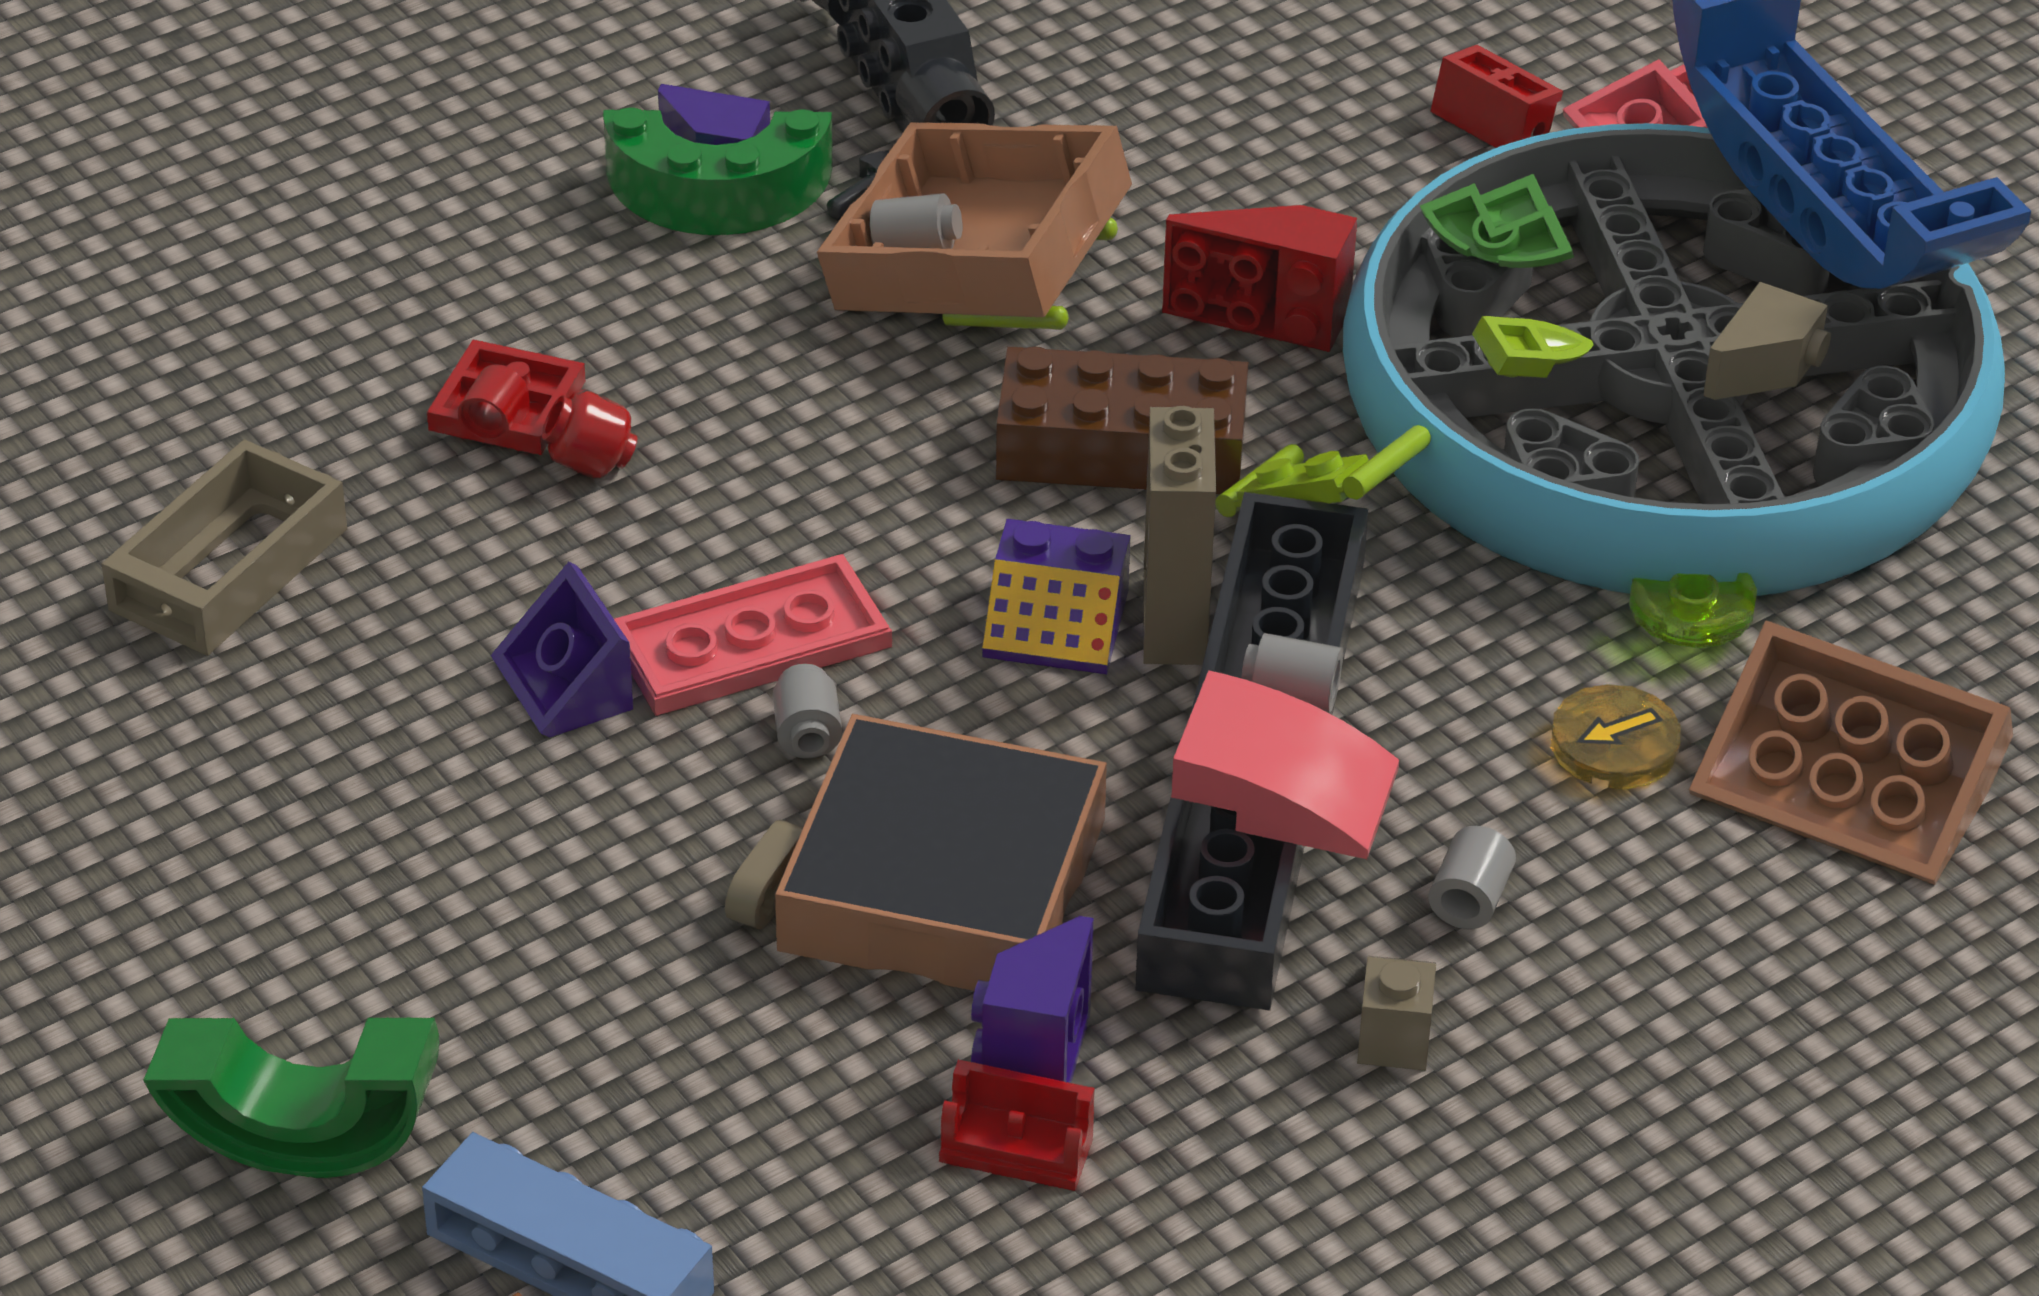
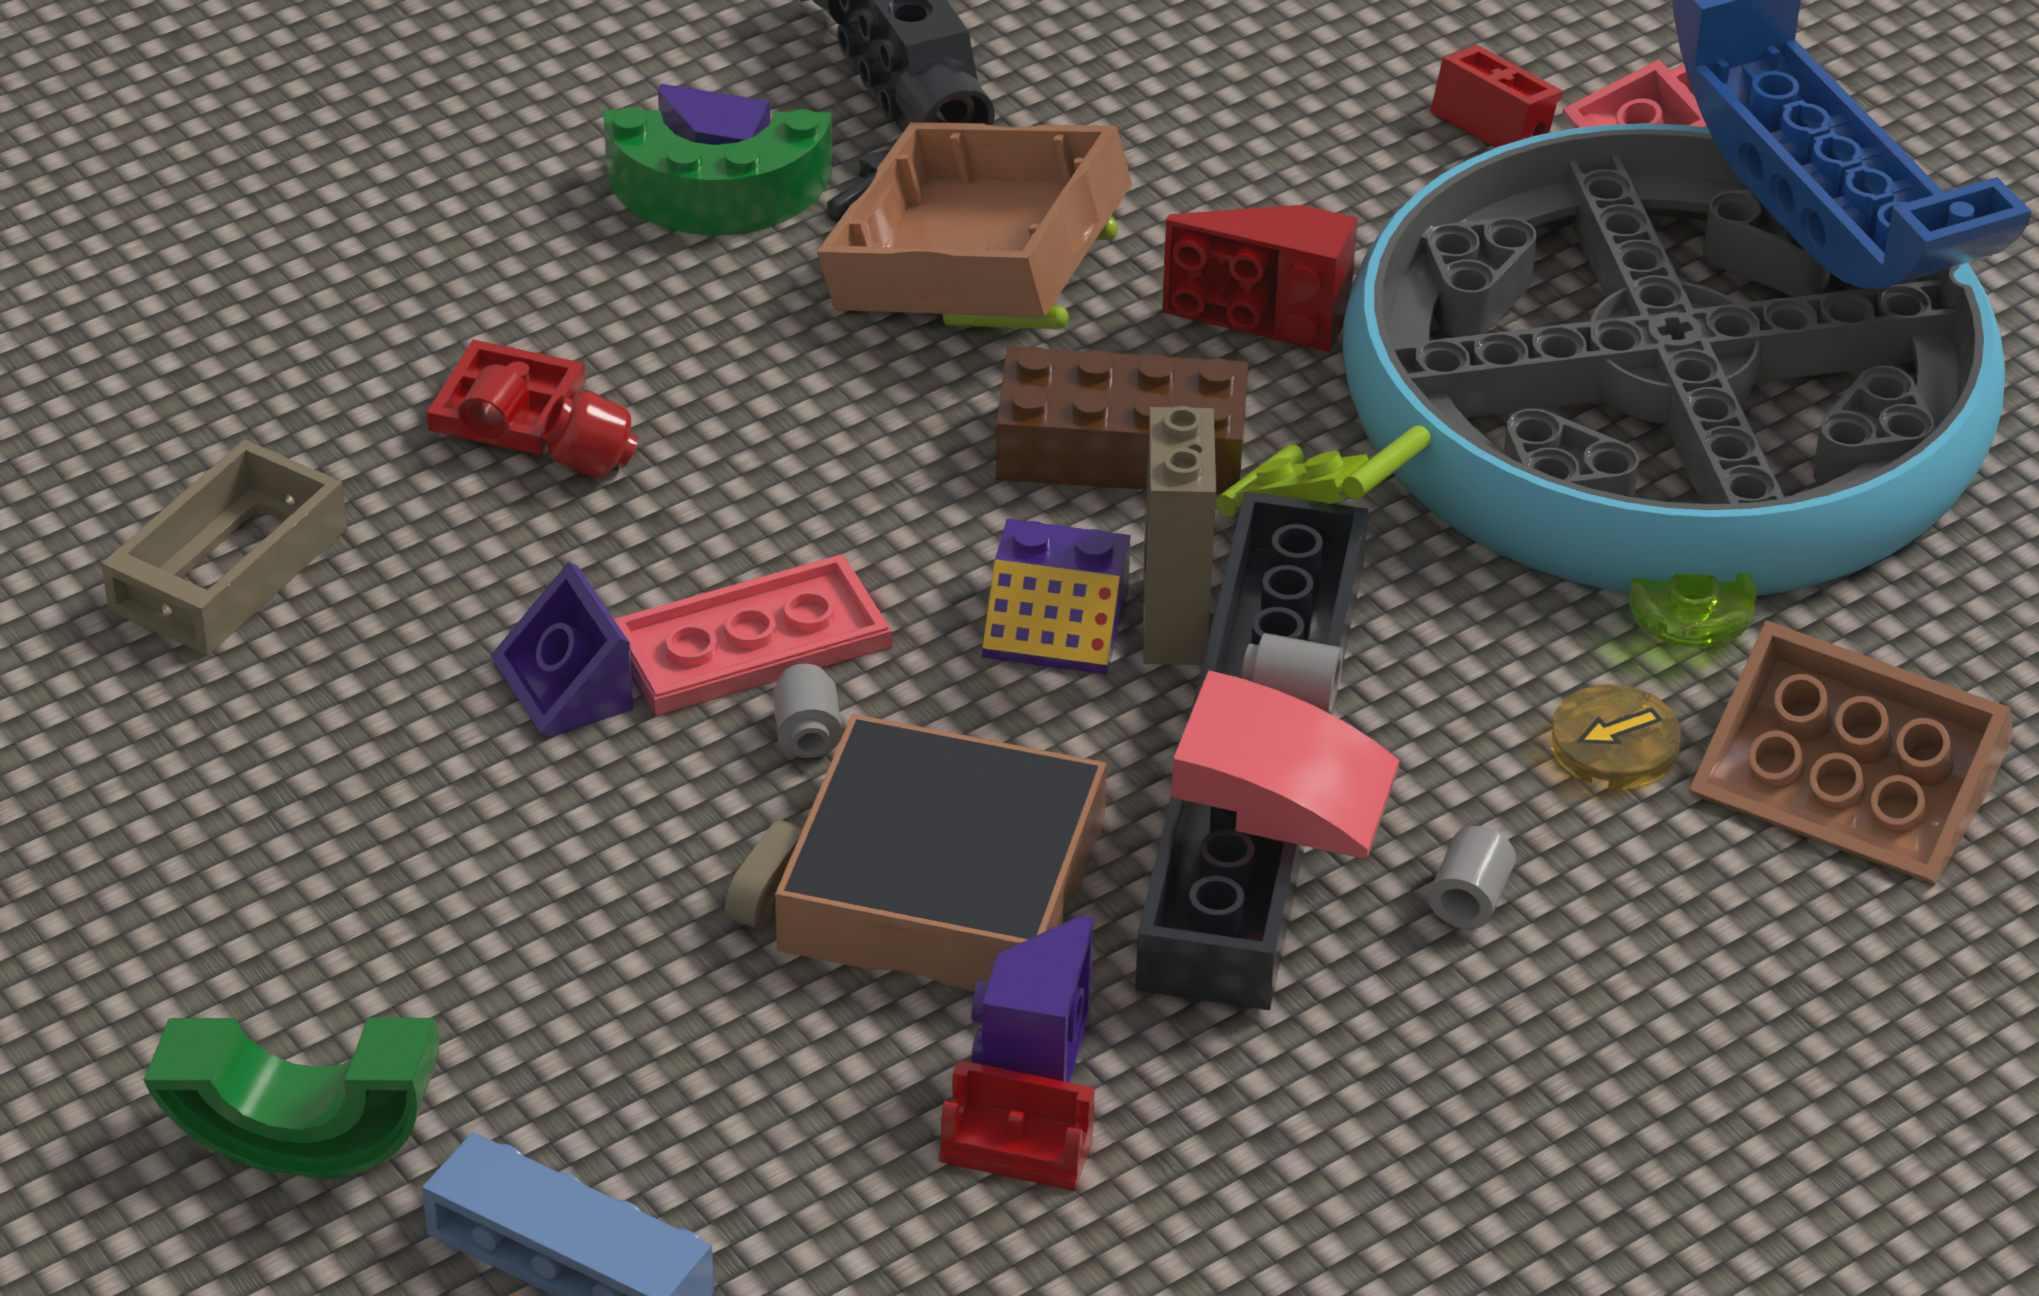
light grey brick [870,193,963,249] -> none
dark tan slope [1357,955,1436,1071] -> none
bright green brick [1420,174,1574,268] -> none
lime plate [1472,316,1594,378] -> none
dark tan slope [1703,282,1831,400] -> none

